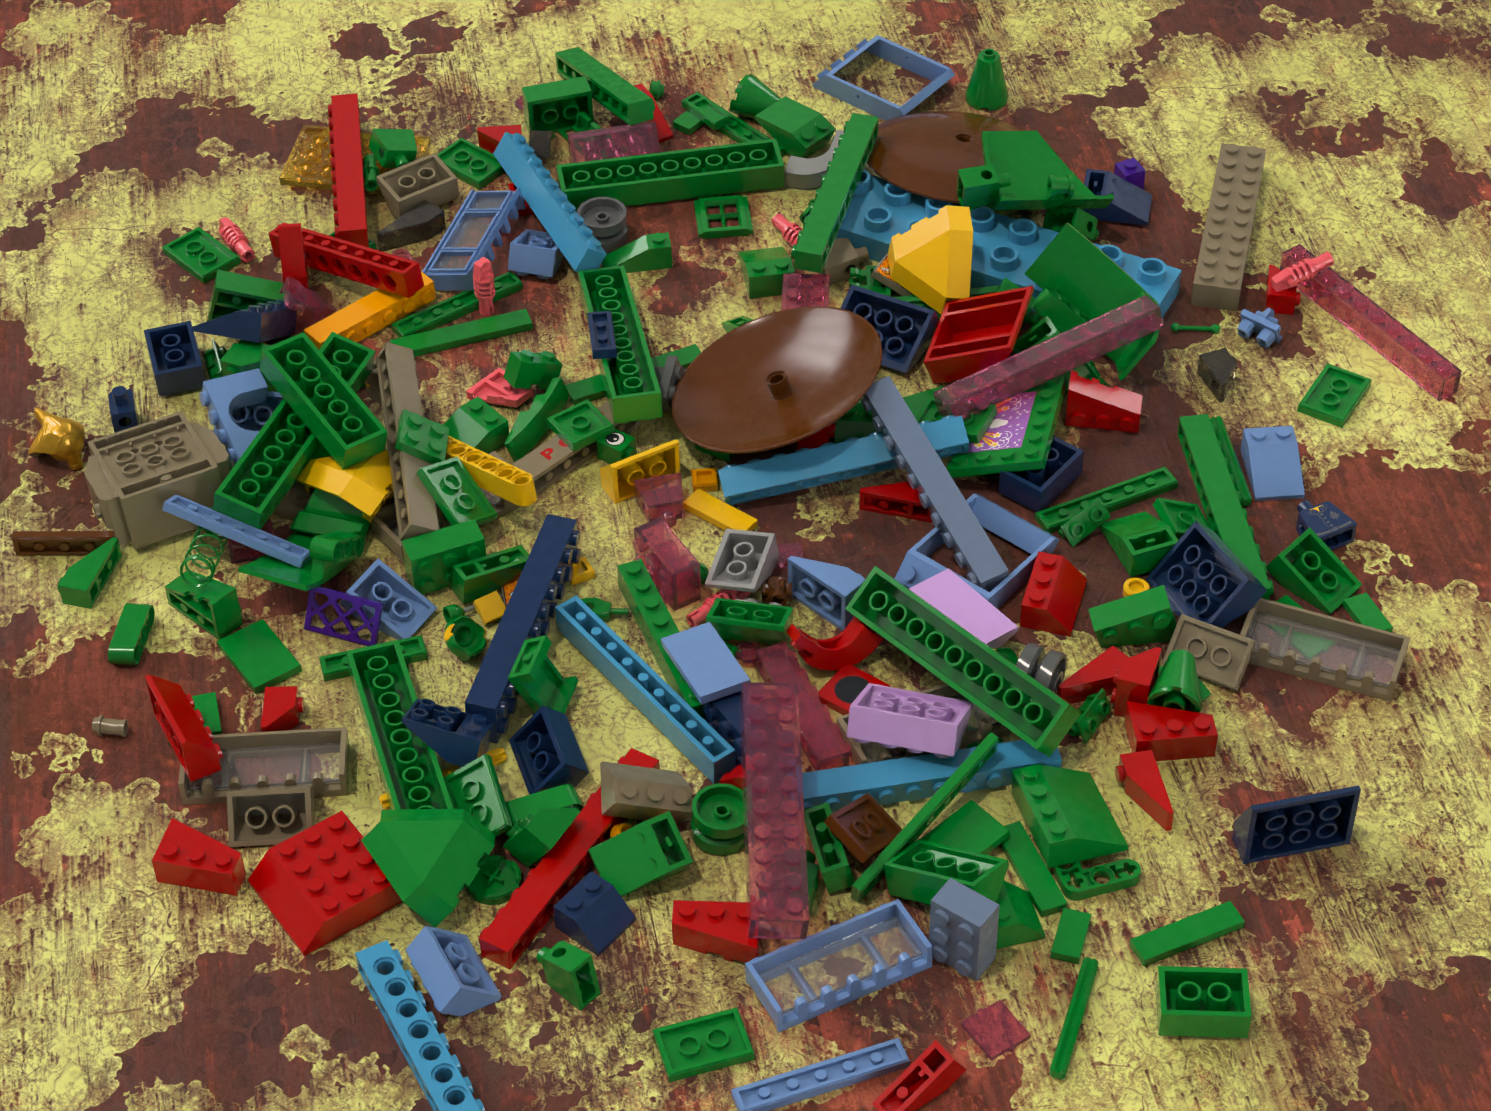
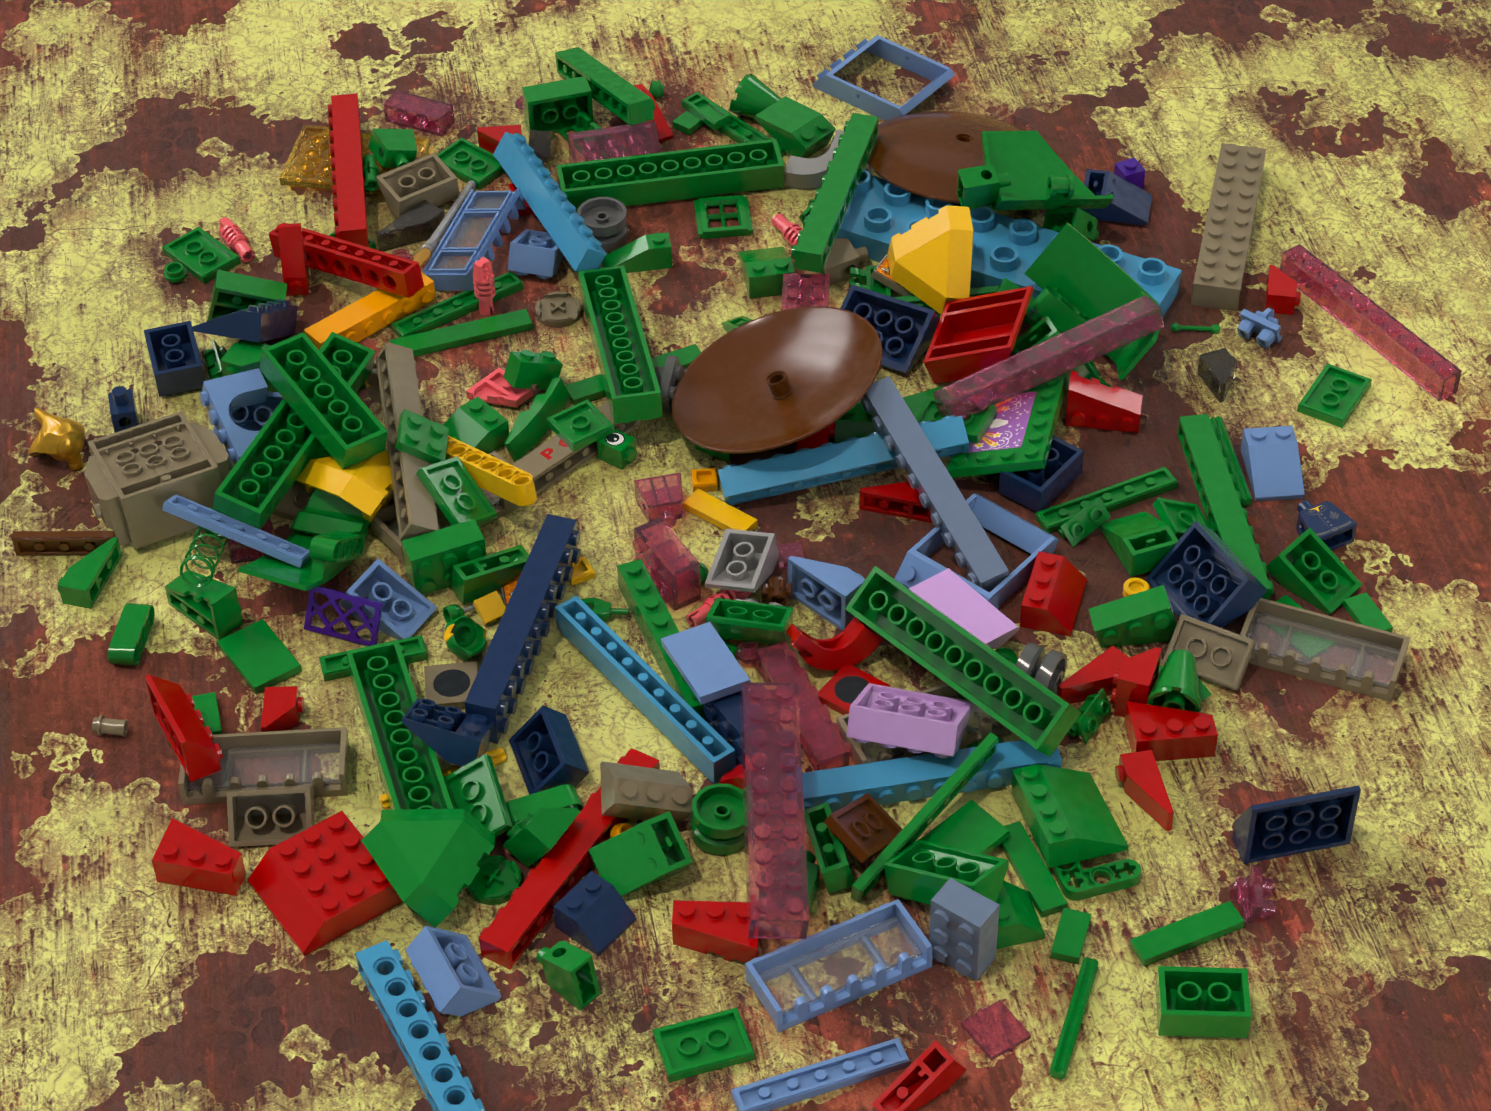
clear pink tile [279,276,336,316] -> none
green panel [508,635,579,714] -> none
dark blue tile [587,311,617,359] -> none
yellow slope [600,439,681,504] -> none
green cone [965,48,1009,111] -> none
coral hinge [1271,251,1334,292] -> none
none -> green plate [163,262,187,283]
none -> clear pink brick [383,90,455,137]
none -> light grey piece [414,181,476,267]
none -> tile [424,661,478,708]
none -> dark tan tile [535,291,582,328]
none -> clear pink hips [1228,865,1276,924]

